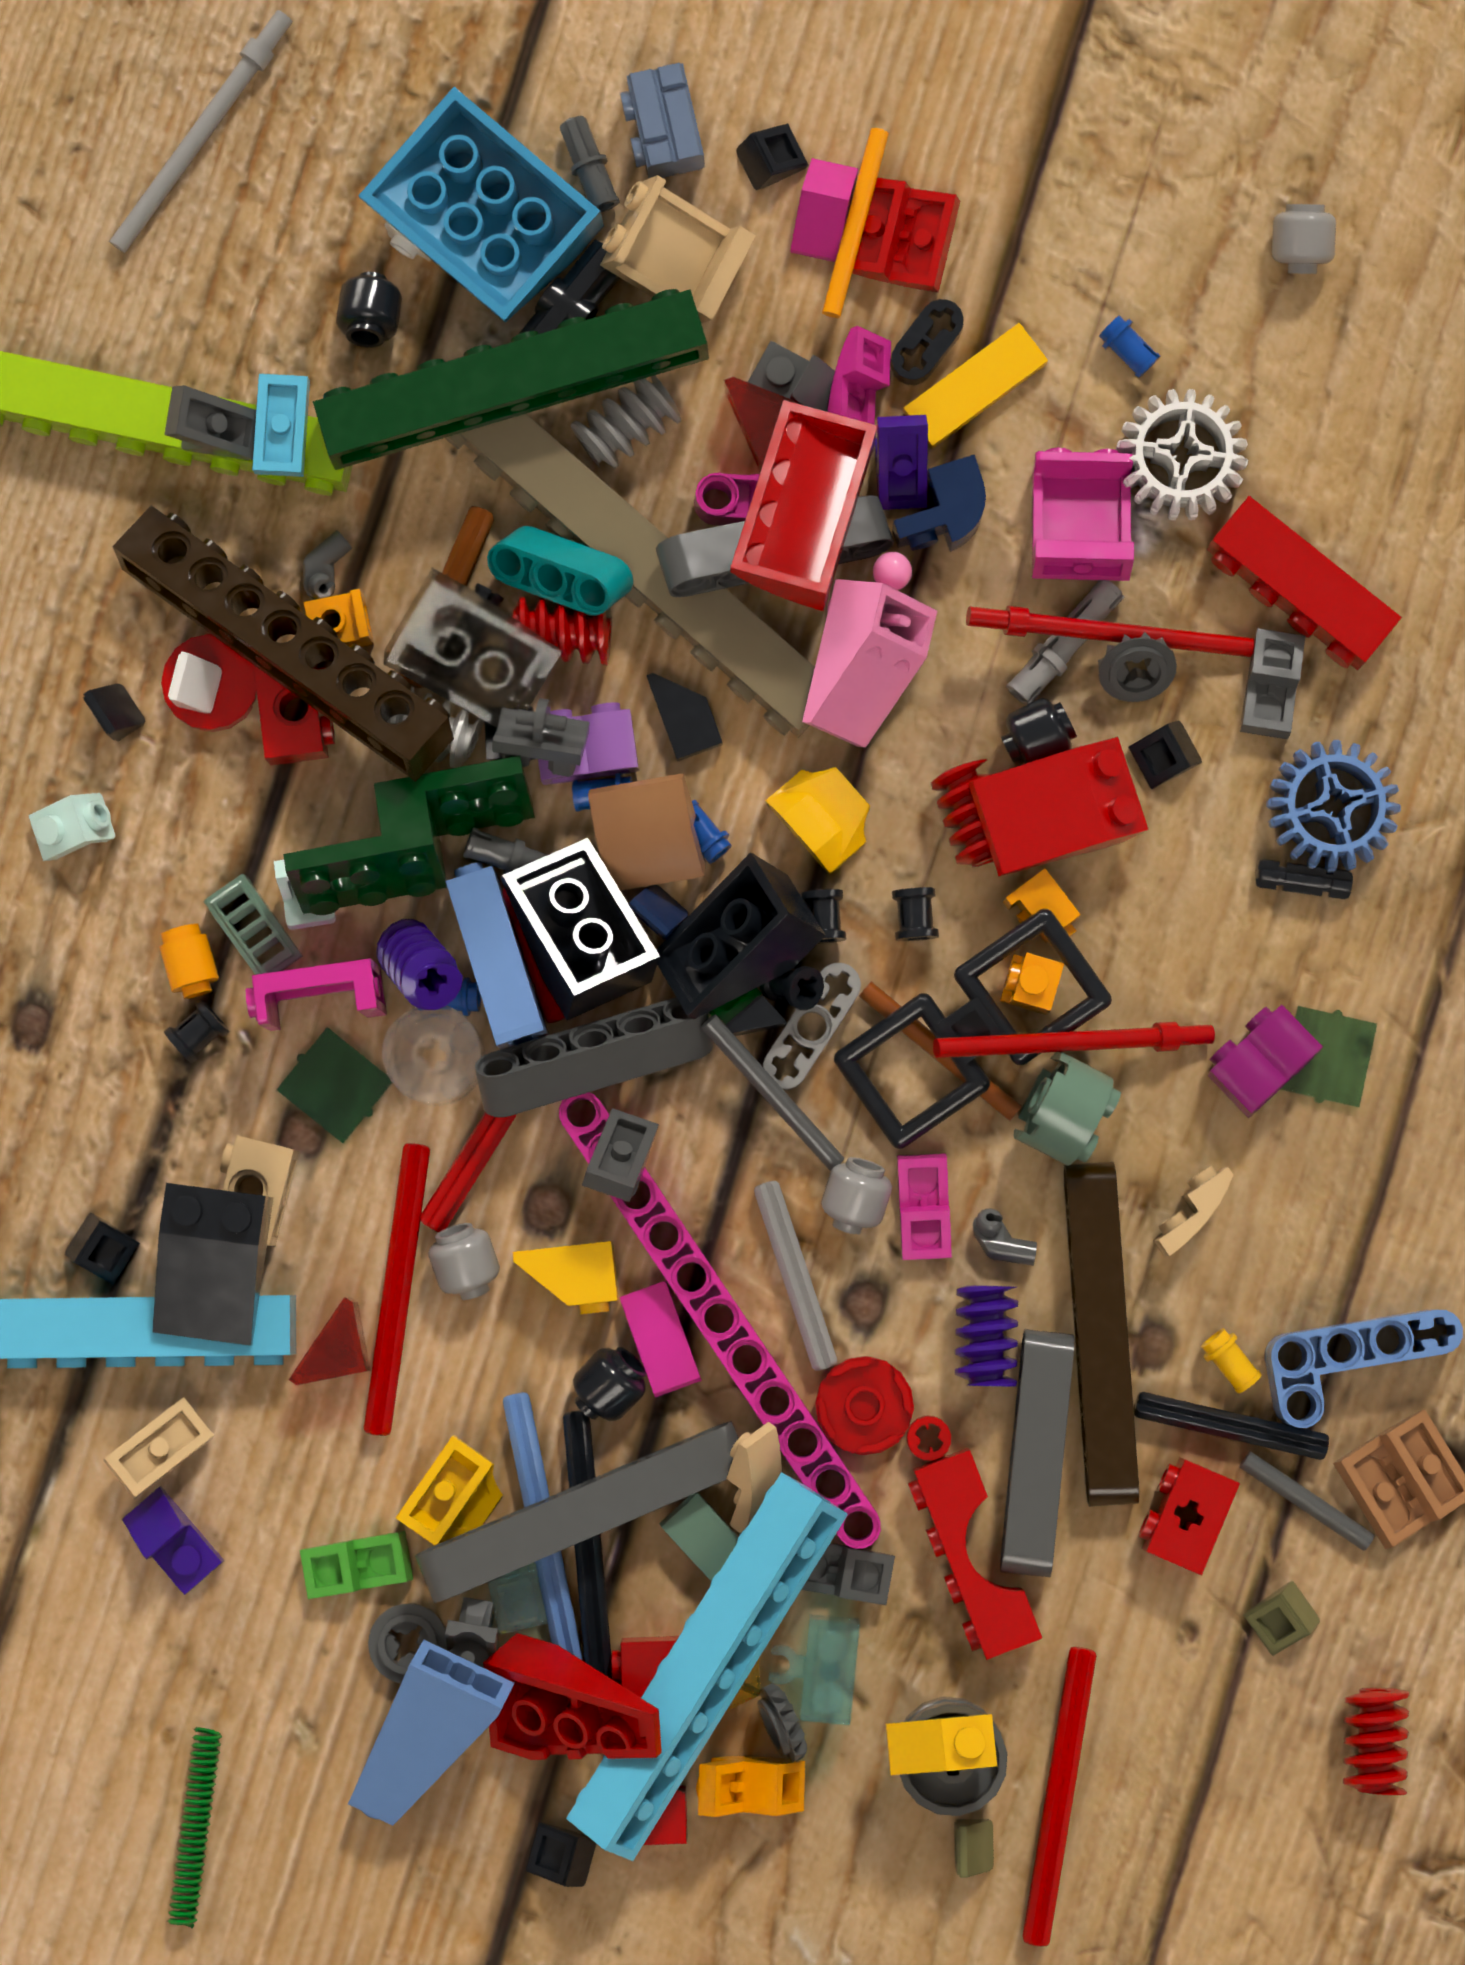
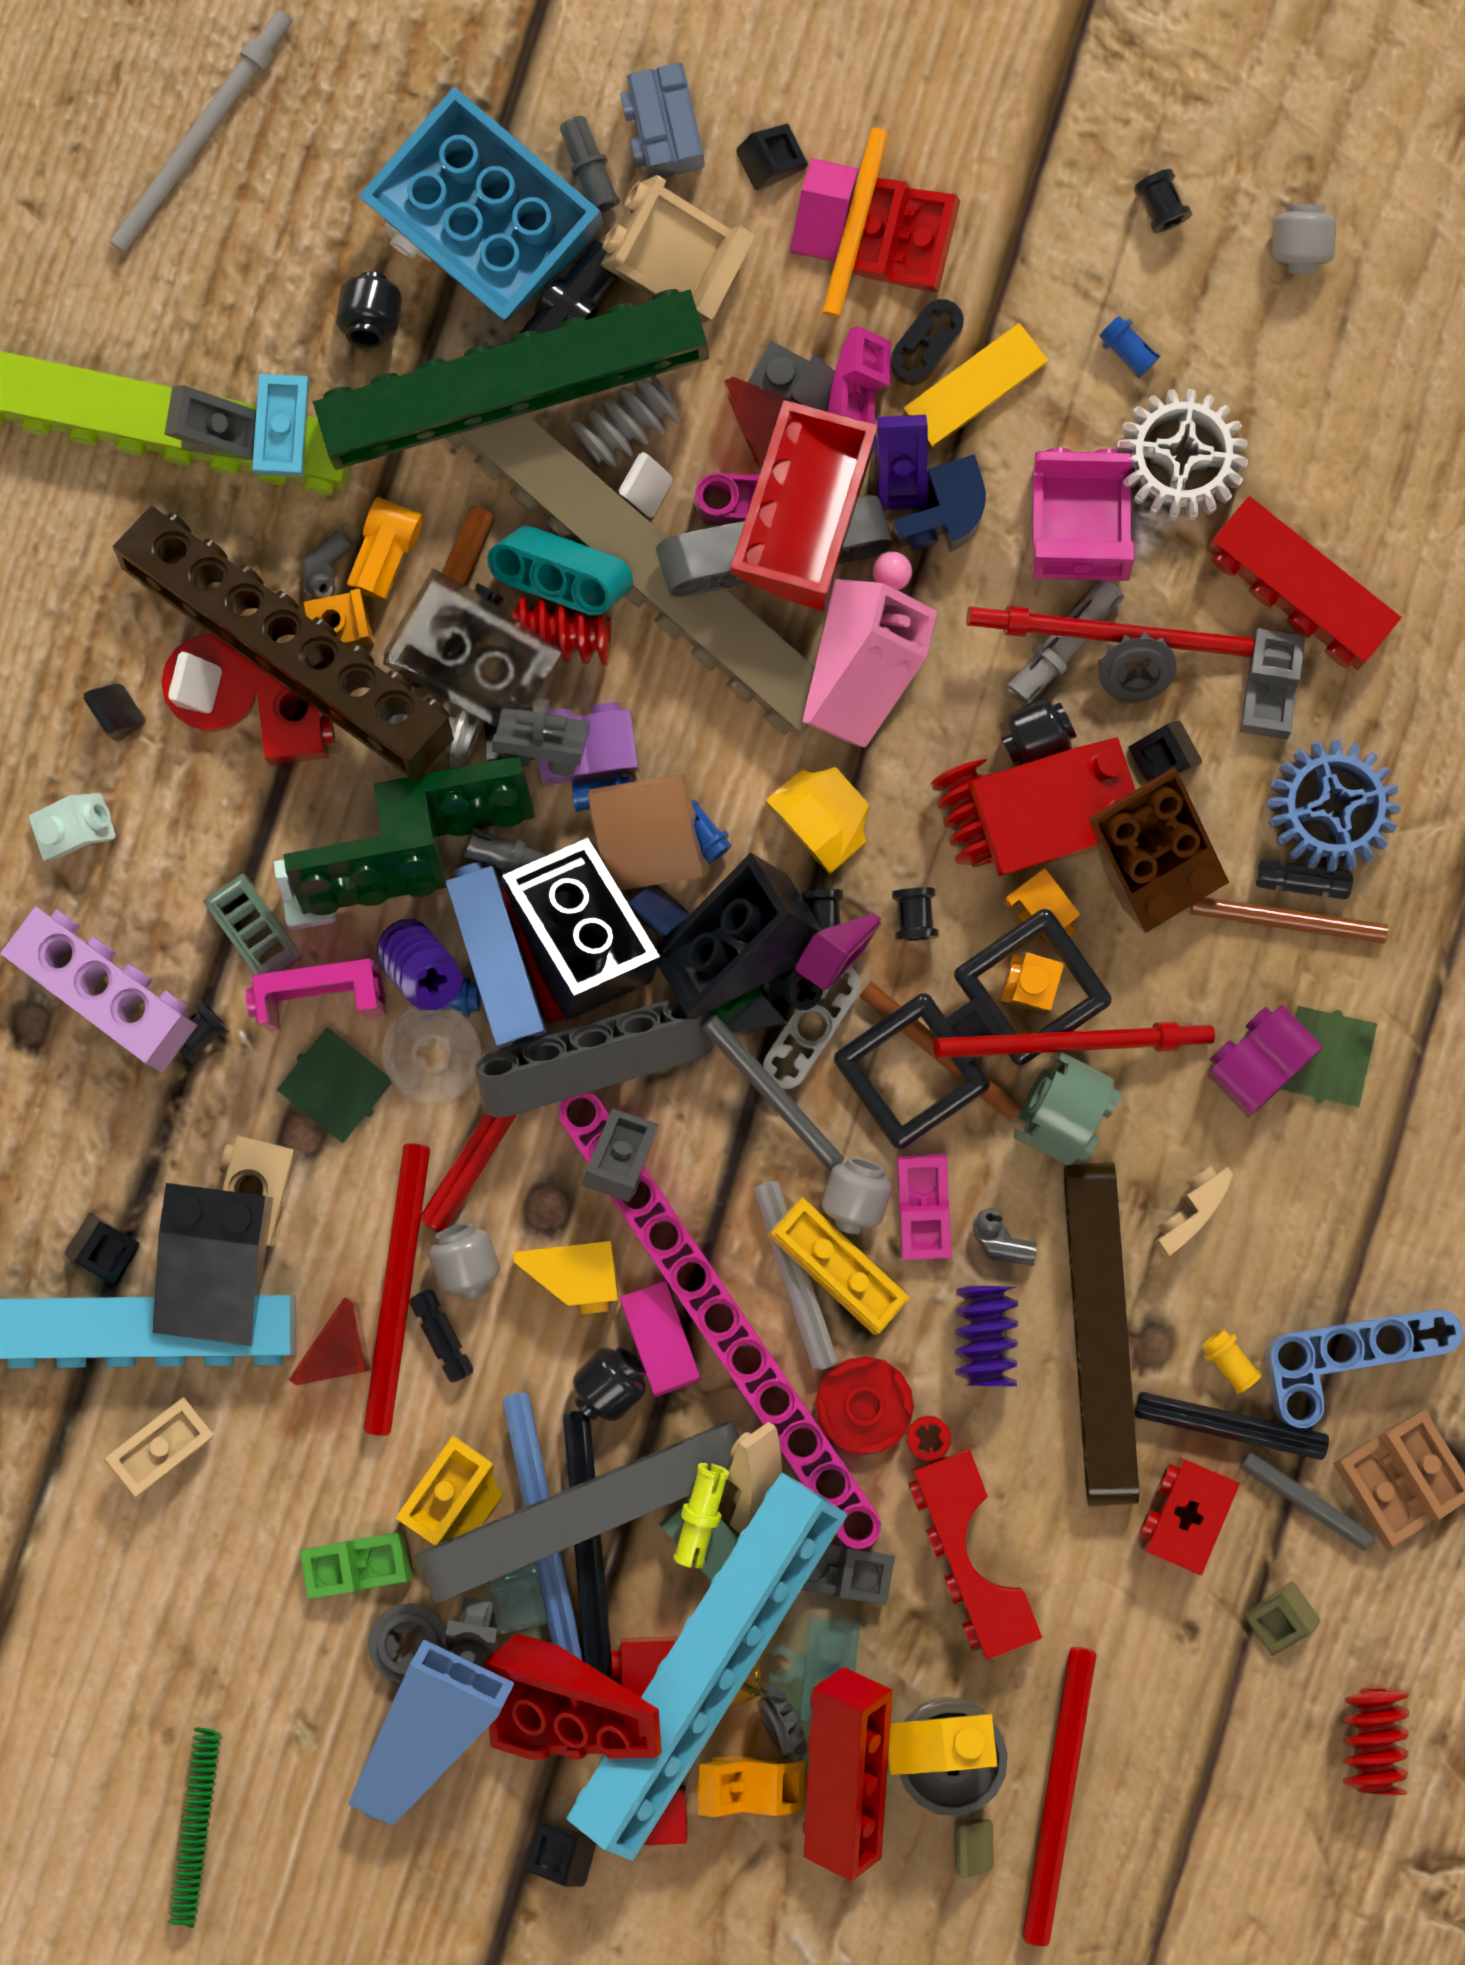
dark purple slope [122,1486,225,1595] -> none
light orange brick [159,923,219,999] -> none
black tile [646,673,723,762] -> none
dark grey beam [1000,1329,1075,1578] -> none
none -> lavender brick [0,906,198,1073]
none -> light orange piece [347,497,424,601]
none -> black axle [409,1289,473,1383]
none -> white slope [618,452,673,519]
none -> neon yellow pin [673,1463,730,1568]
none -> yellow tile [767,1197,910,1335]
none -> magenta slope [796,913,881,991]
none -> red brick [803,1667,893,1882]
none -> reddish brown slope [1088,767,1229,933]
none -> black bush [1134,169,1192,233]
none -> dark orange bar [1190,897,1388,944]

